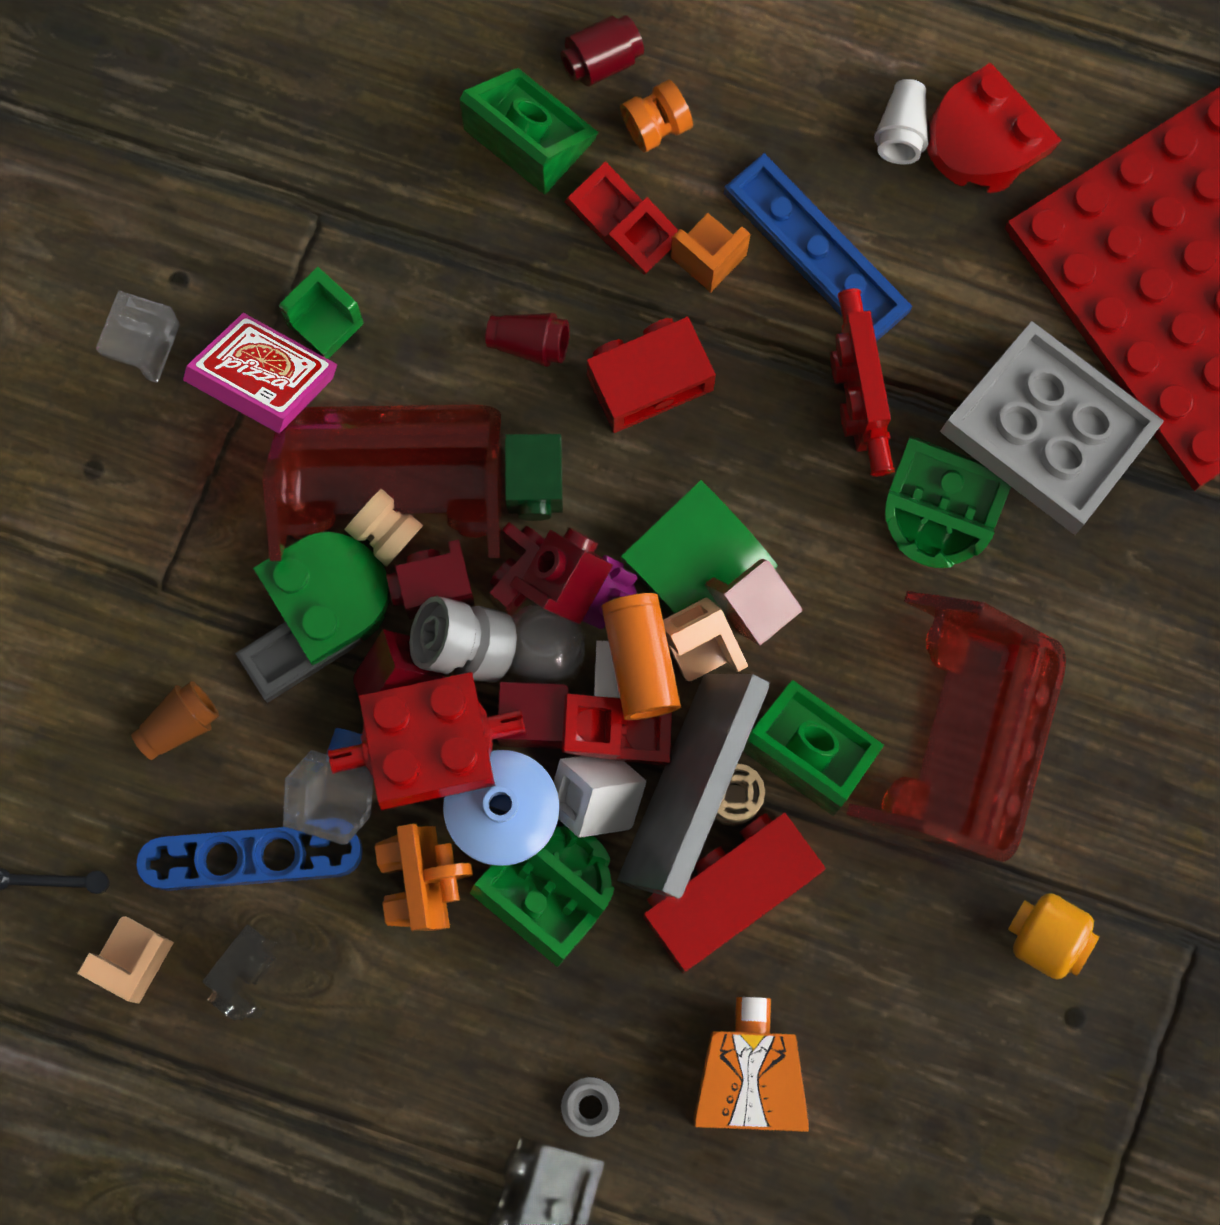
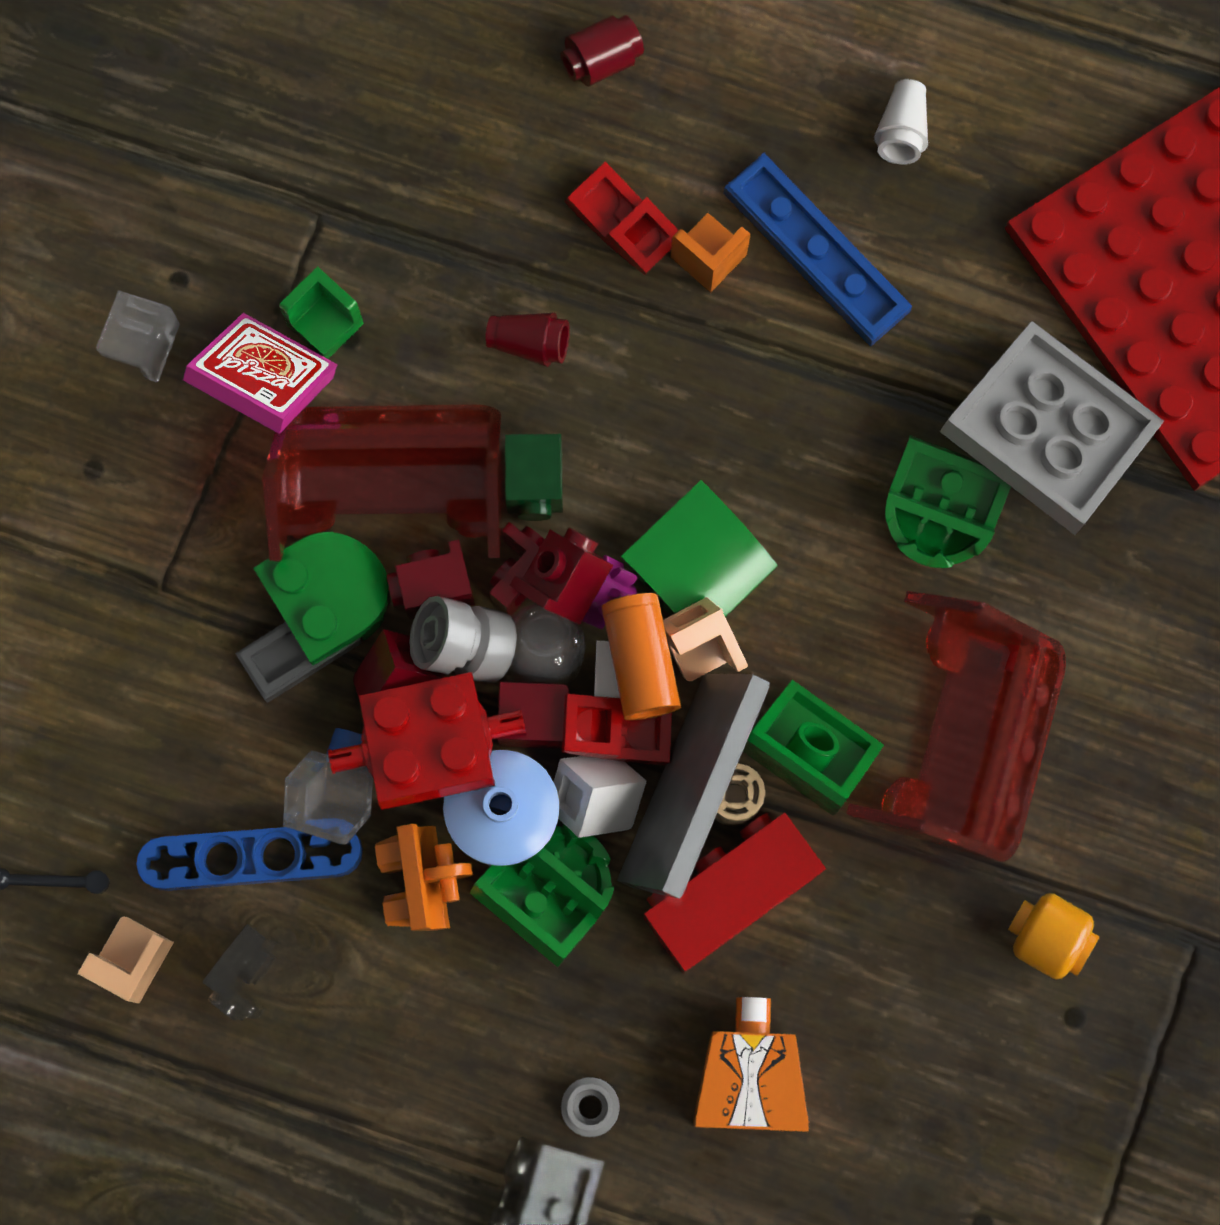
dark orange cone [131,681,219,760] -> none
tan wheel [344,489,423,567] -> none
green slope [459,68,599,195] -> none
red brick [587,317,716,433] -> none
orange wheel [620,79,693,152] -> none
panel [705,559,803,646] -> none
red plate [830,288,895,477] -> none
red slope [927,62,1062,193] -> none

